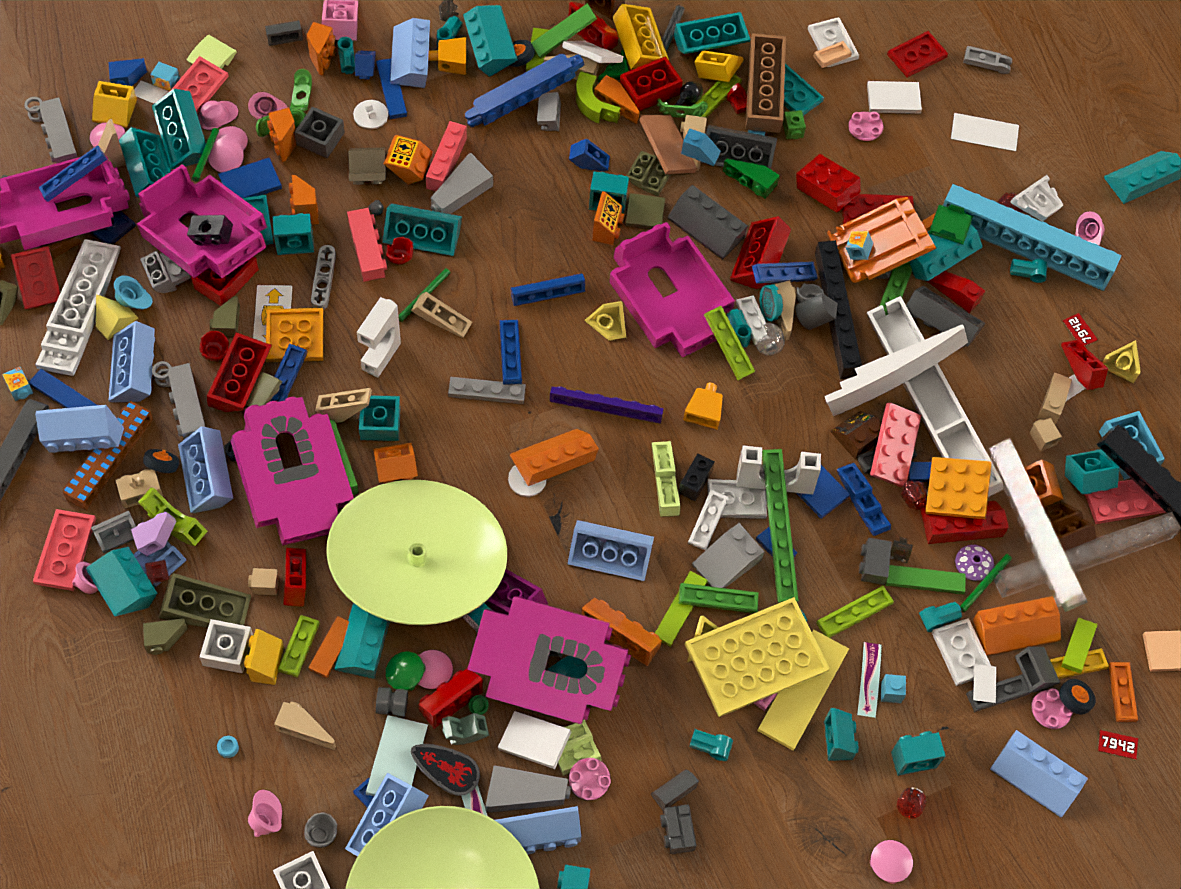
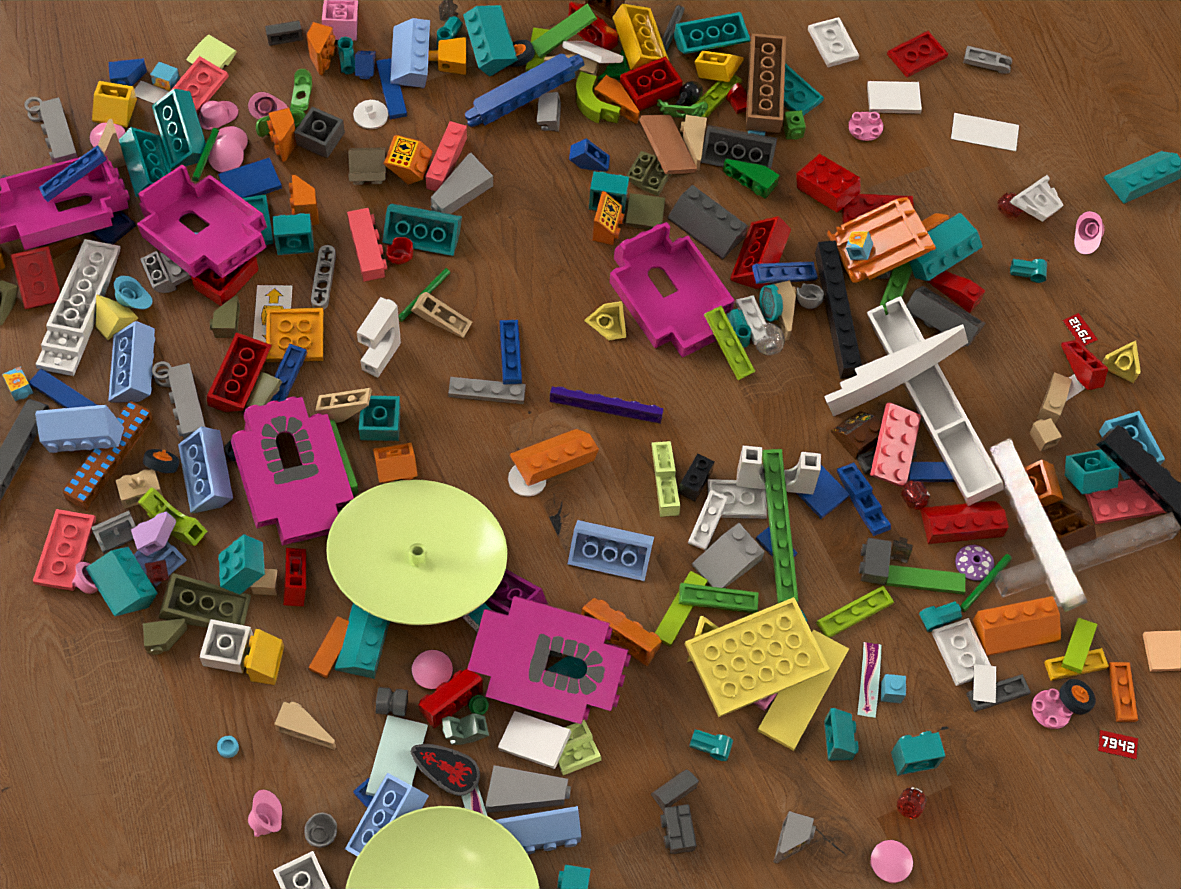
brick [187,215,233,246] -> none
red hair [199,331,229,361] -> none
lime tile [278,615,320,678] -> none
dark grey hinge [368,200,384,216] -> none
green dish [386,651,426,692] -> none
blue brick [510,273,585,306] -> none
bright pink dish [569,758,611,800] -> none
dark azure slope [681,128,721,166] -> none
light orange torso [683,383,723,430] -> none
dark grey brick [795,294,838,330] -> none
light nougat tile [813,41,852,68] -> none
light orange plate [926,457,992,519] -> none
green piece [929,204,973,245] -> none
medium azure brick [943,184,1122,291] -> none
light blue slope [990,730,1088,817] -> none
dark grey brick [1015,647,1060,692] -> none
none -> teal brick [218,534,265,595]
none -> light grey slope [774,811,816,864]

